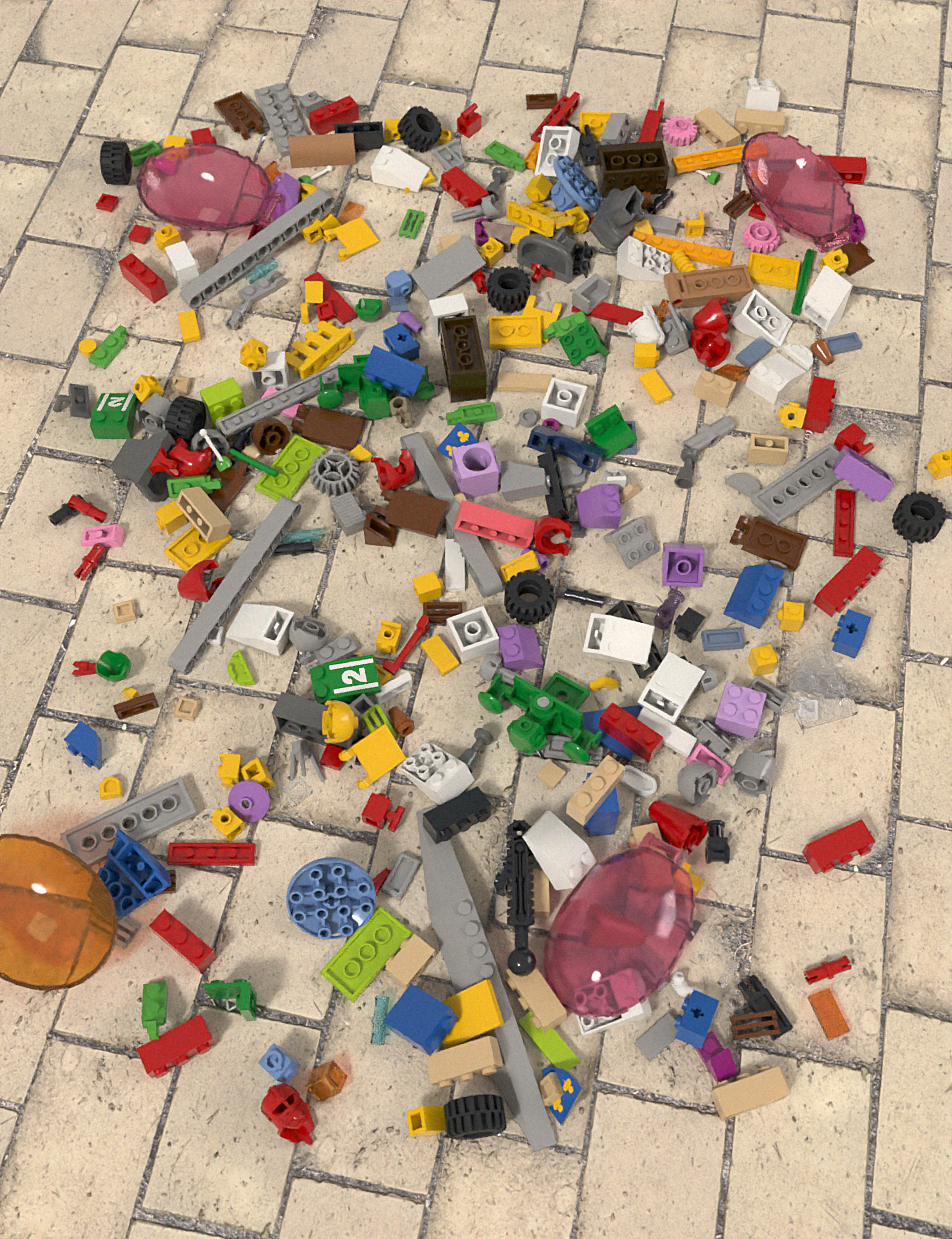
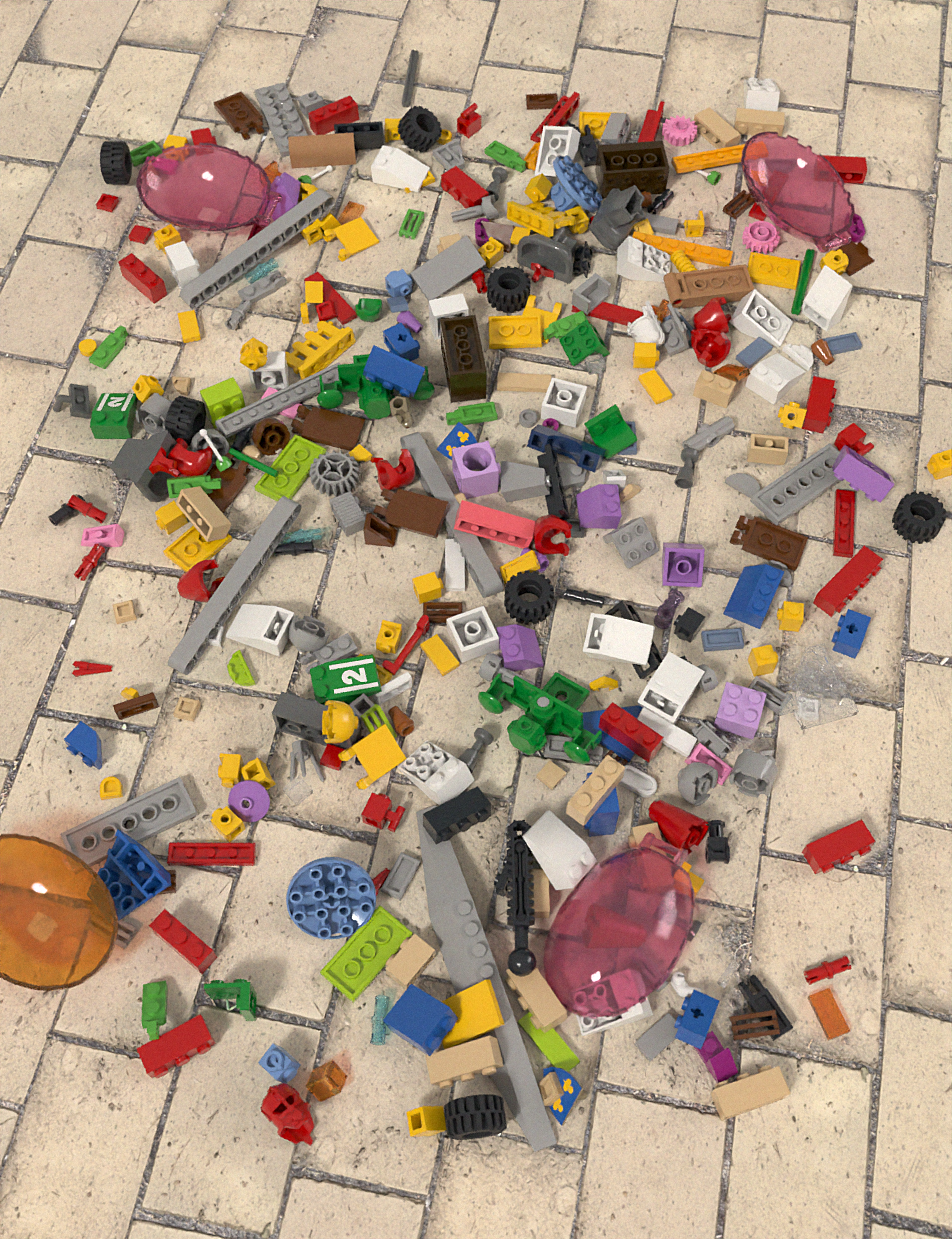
green hair [95,650,131,682] -> none
none -> dark grey axle [402,50,419,107]

